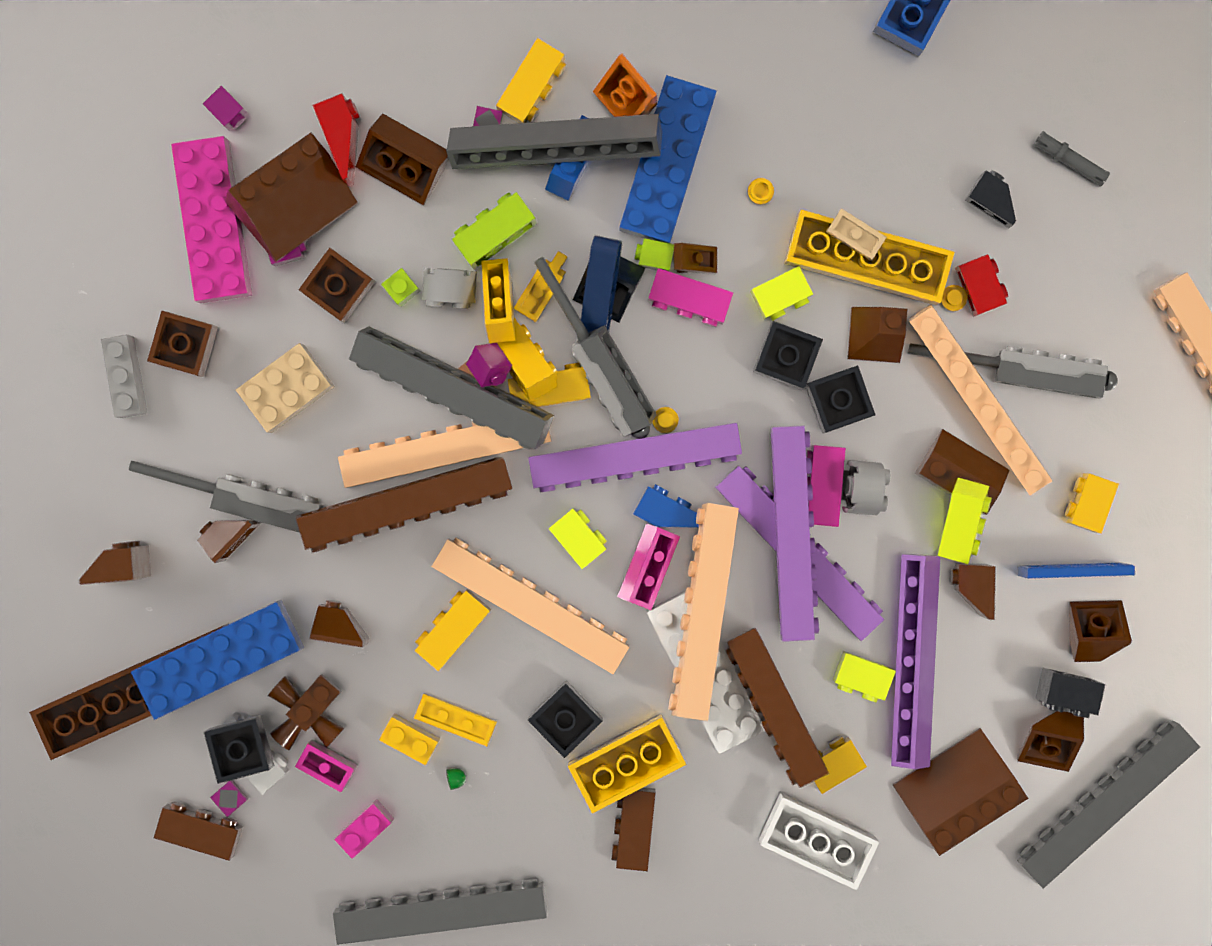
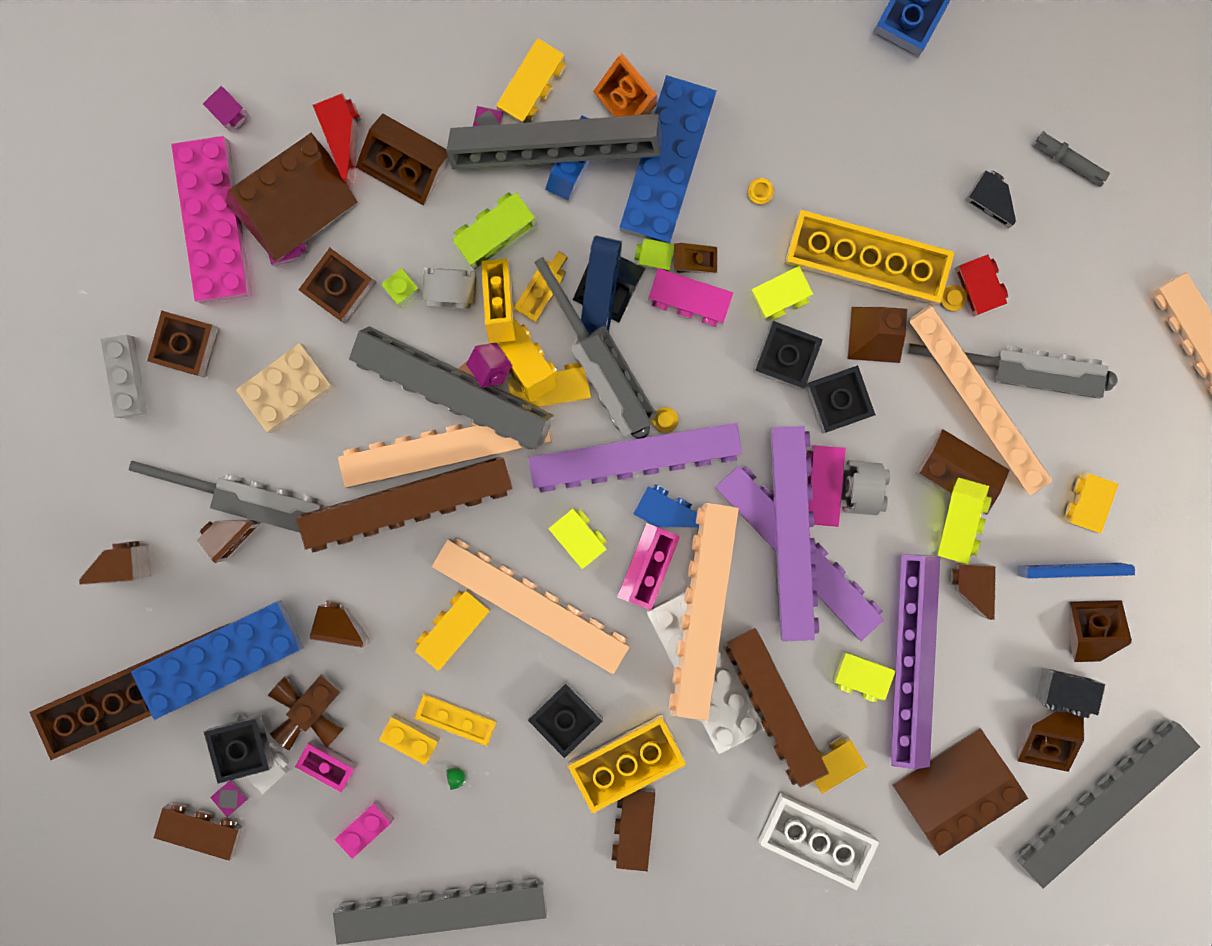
tan plate [826,208,886,260] -> none

